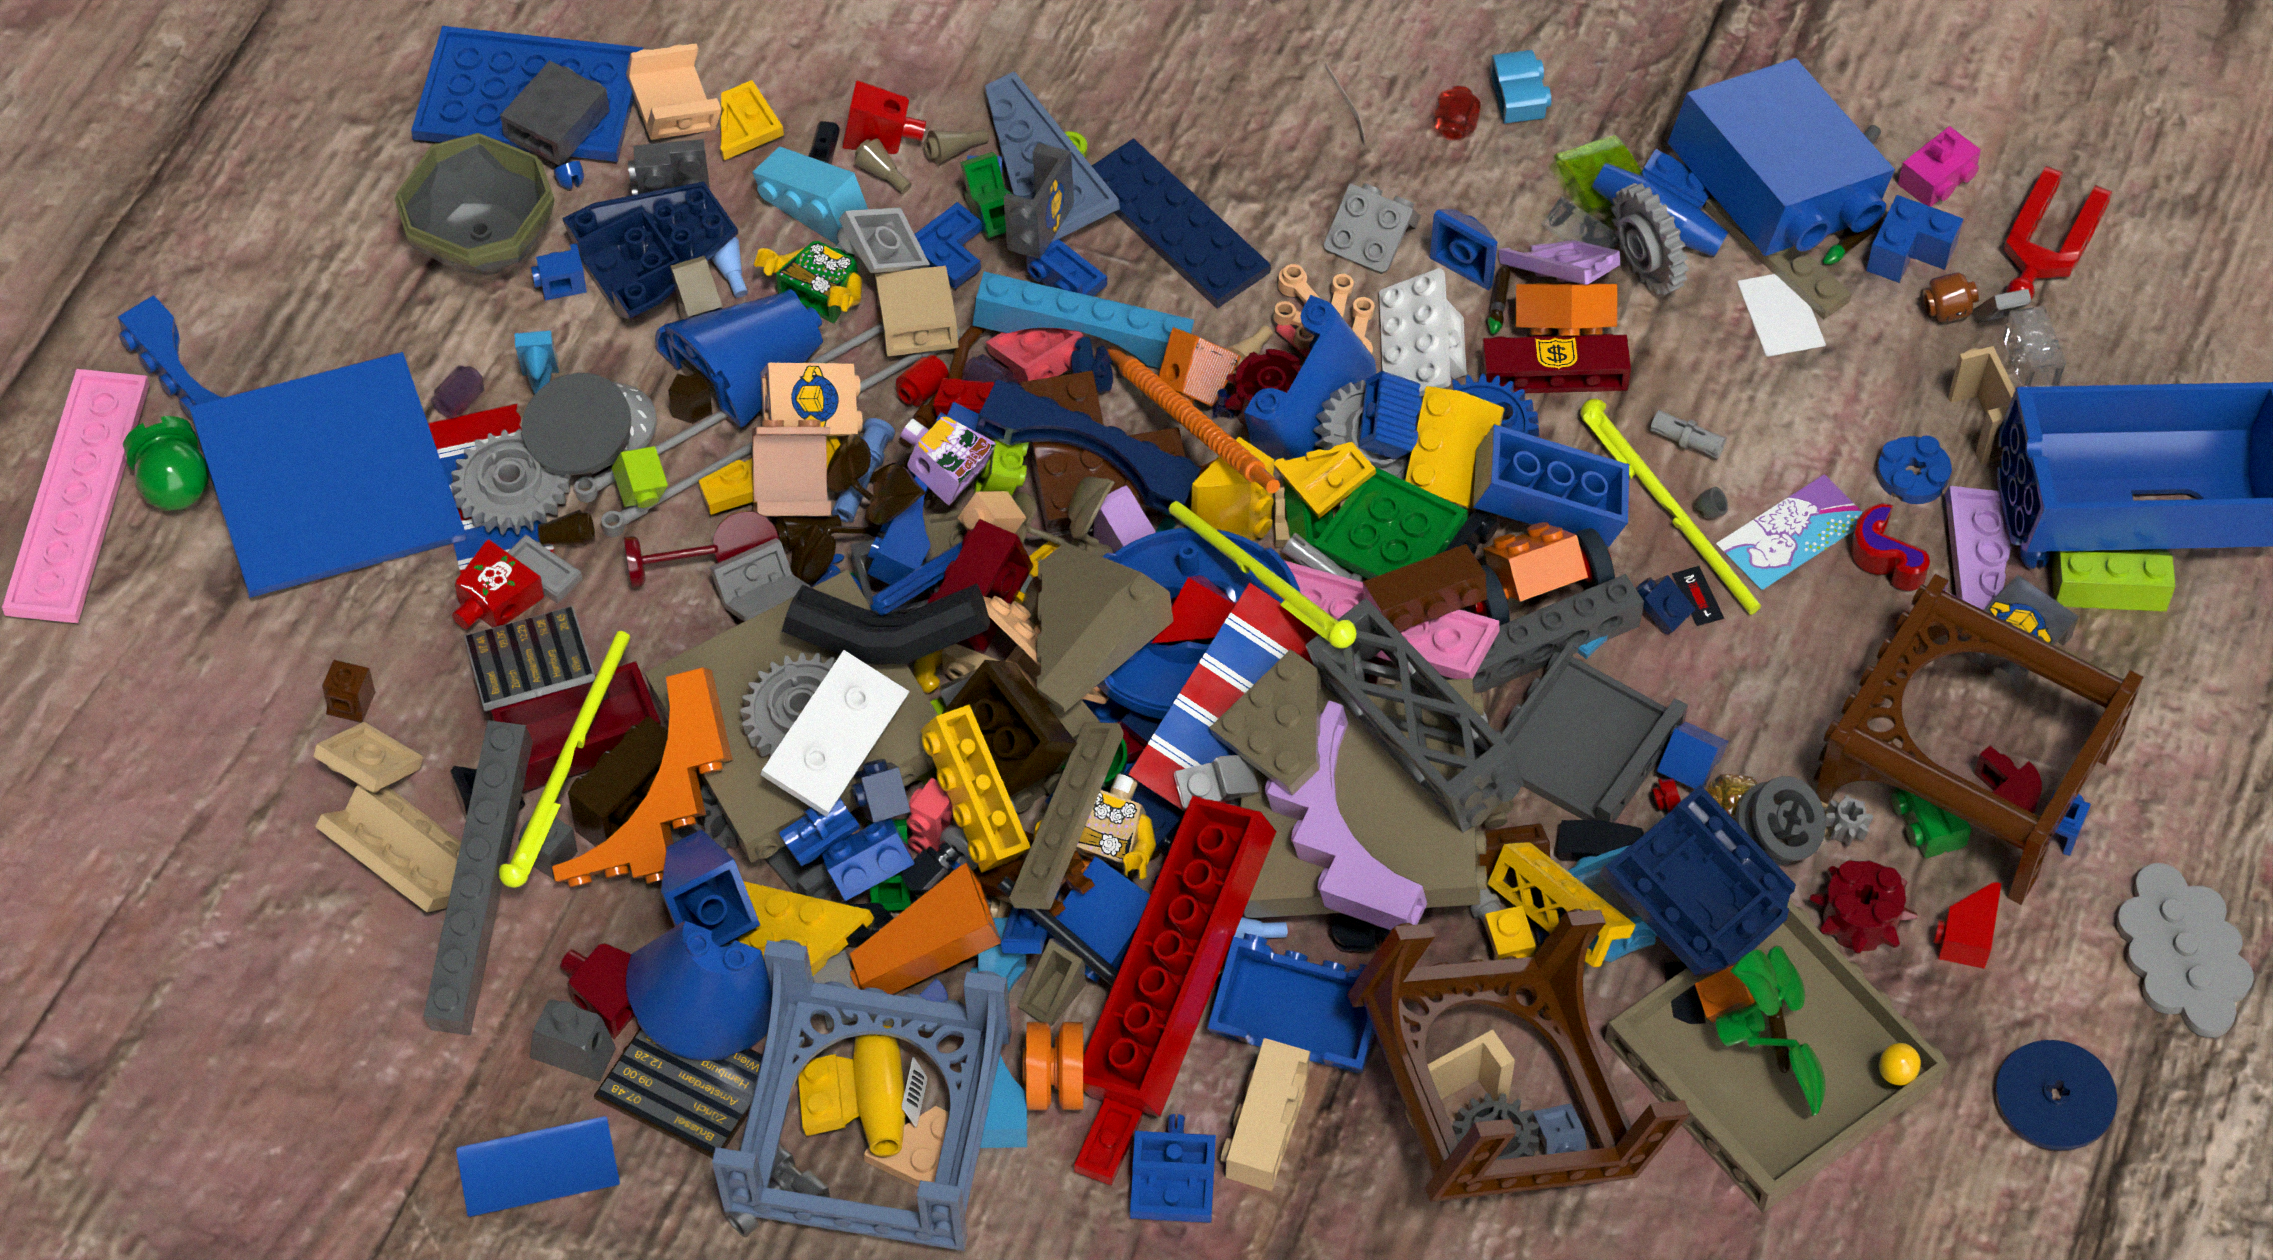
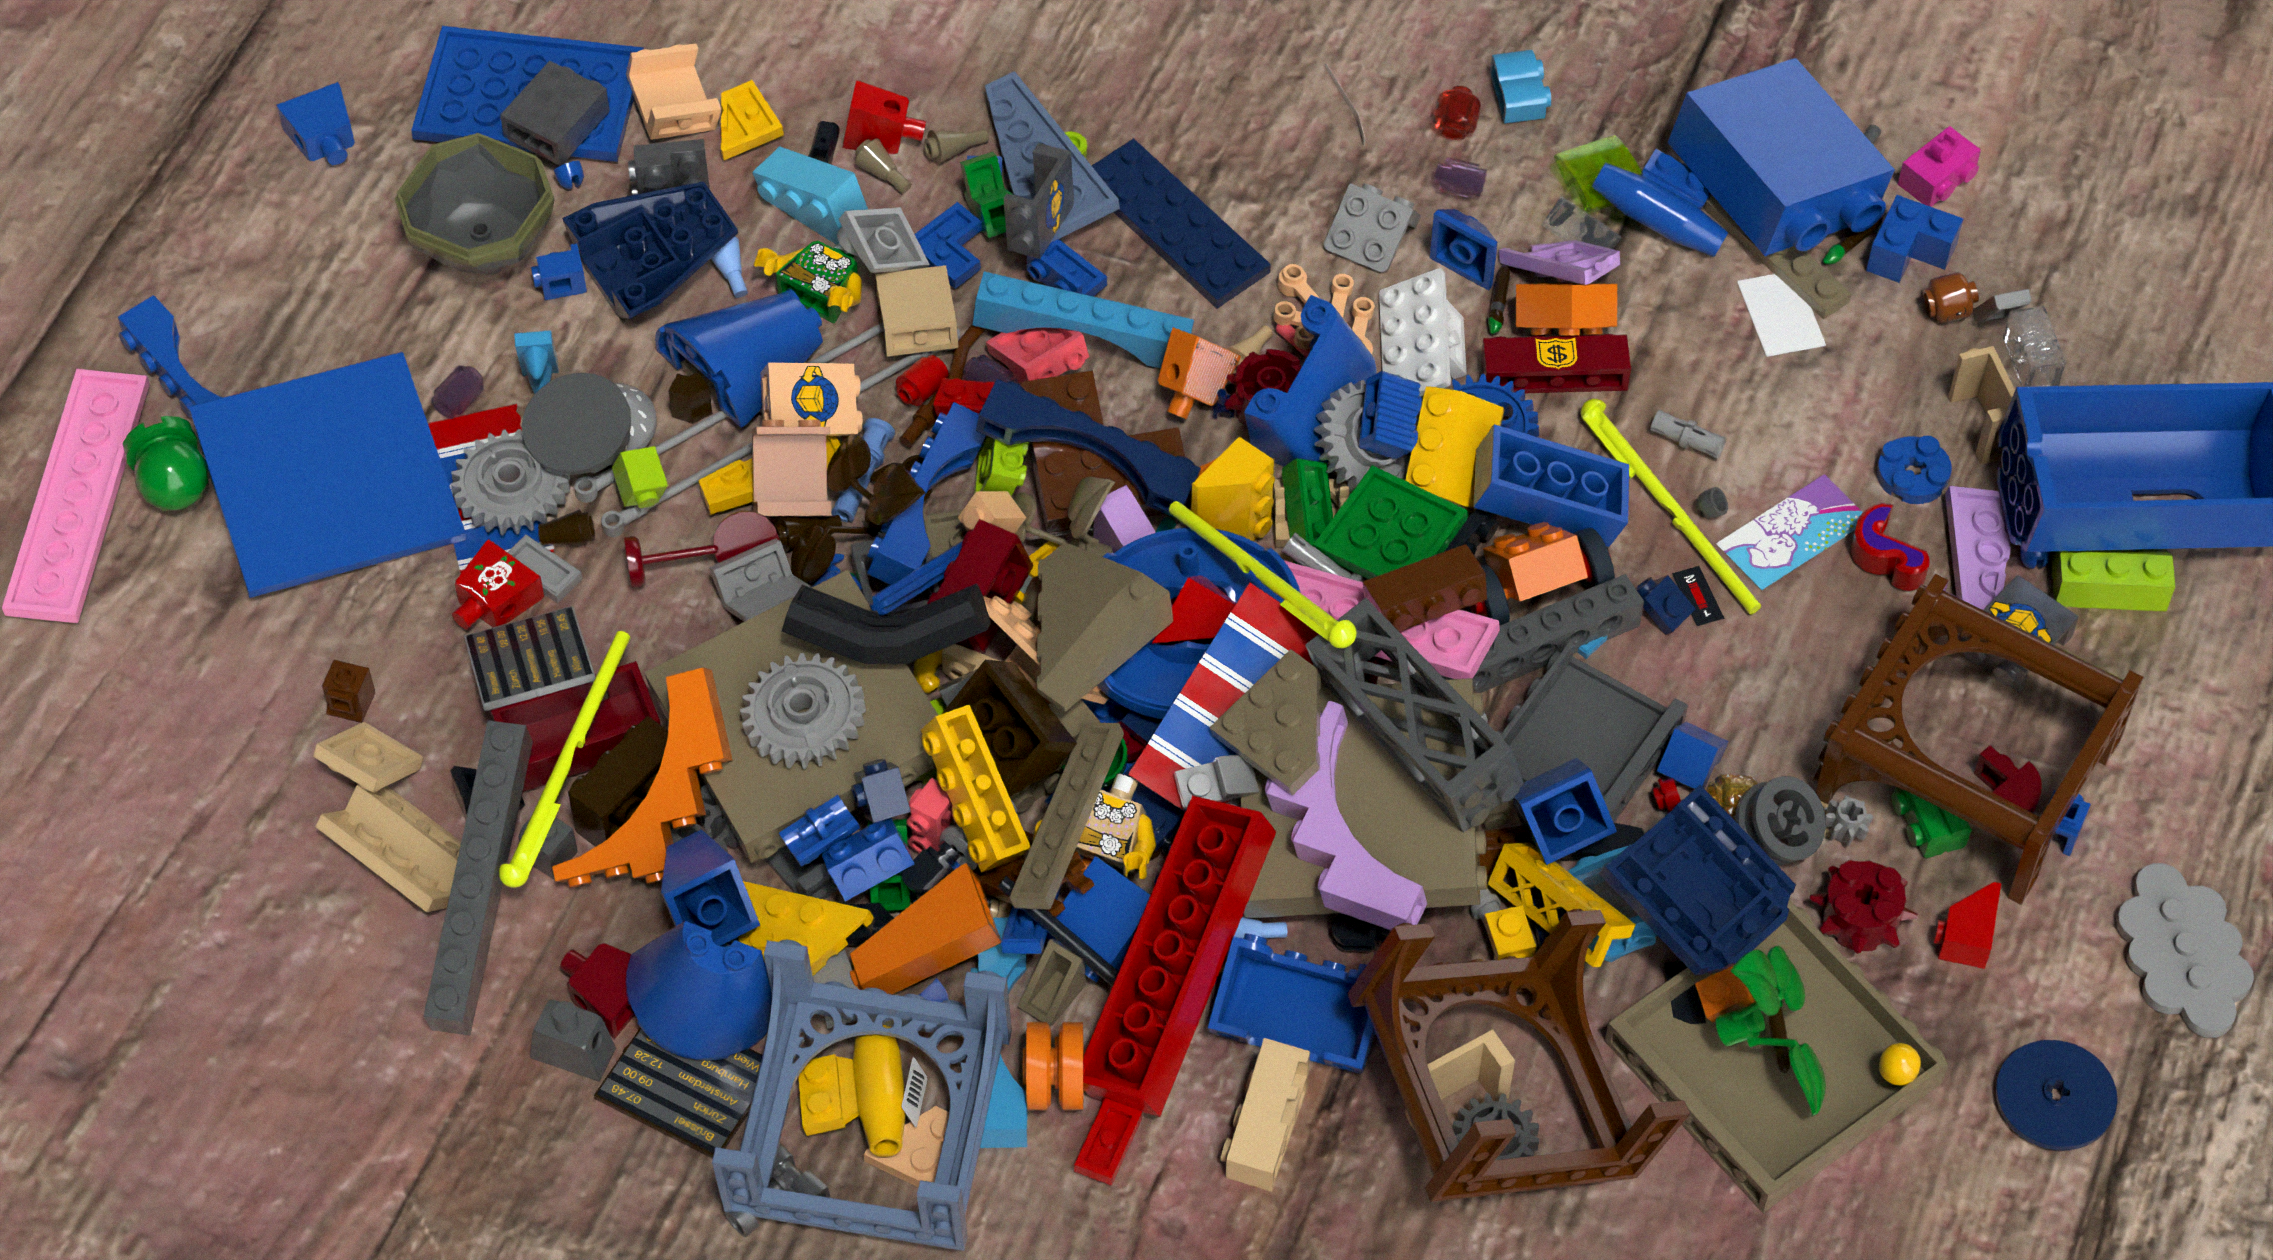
blue sticker [456,1116,620,1217] -> none
dark tan slope [670,256,722,320] -> none
white plate [760,650,910,817] -> none
torso [900,417,996,505] -> none
dark blue piece [1072,337,1113,394] -> none
orange hose [1107,346,1280,493] -> none
blue plate [1130,1114,1216,1223] -> none
yellow wing [1274,442,1376,519] -> none
sand blue bracket [1533,1103,1587,1155] -> none
light grey gear [1611,183,1689,295] -> none
red piece [2004,166,2112,300] -> none
none -> blue torso [276,82,355,165]
none -> clear purple brick [1434,157,1487,198]
none -> blue slope [1512,758,1617,865]

